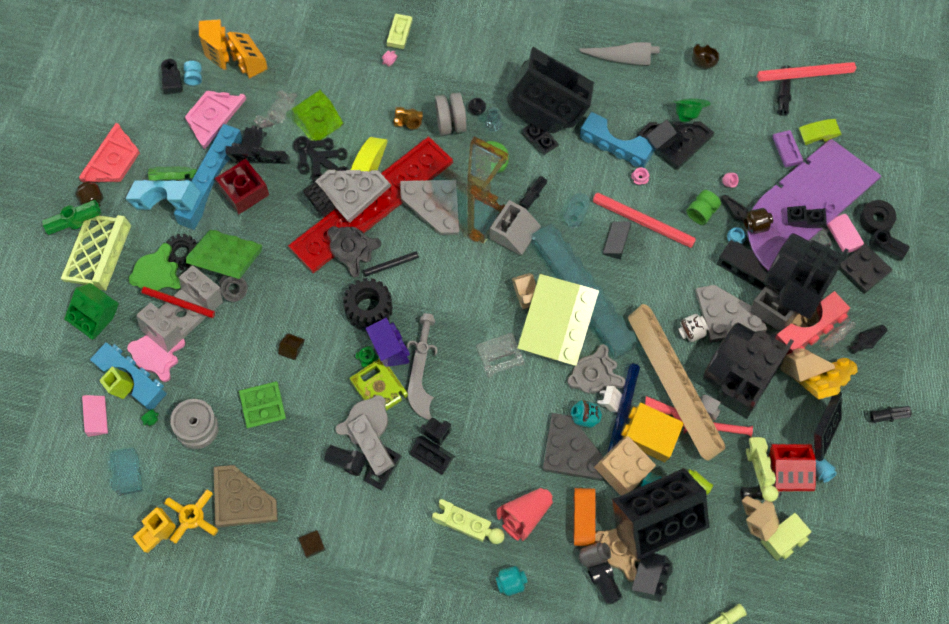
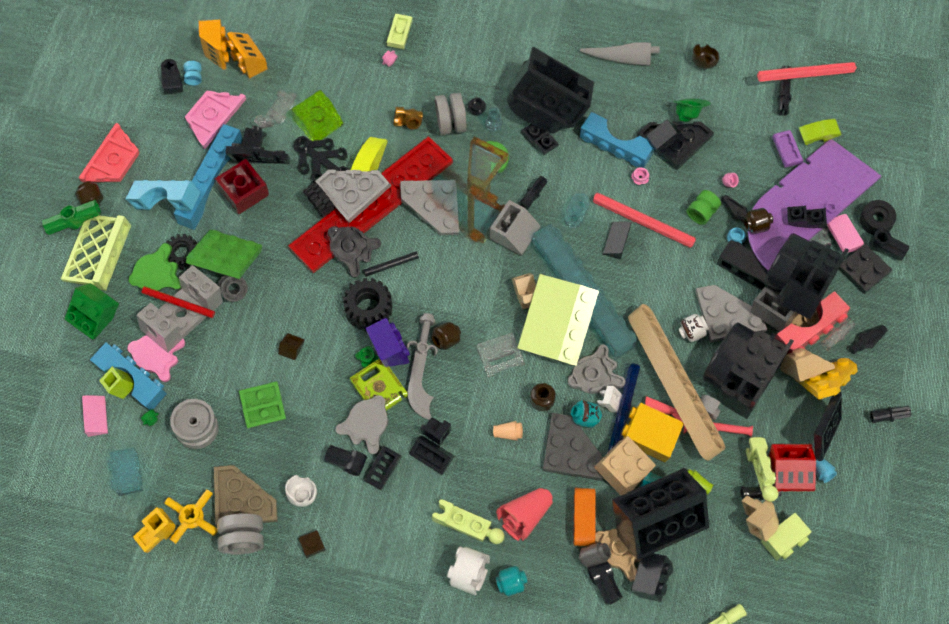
bright green tile [148,166,197,181] -> none
light grey plate [348,414,395,476] -> none
none -> light grey wheel [217,514,264,555]
none -> white hair [285,475,317,507]
none -> dark brown head [431,322,461,350]
none -> white brick [447,547,490,595]
none -> light nougat cone [493,421,523,441]
none -> dark brown head [530,383,556,412]

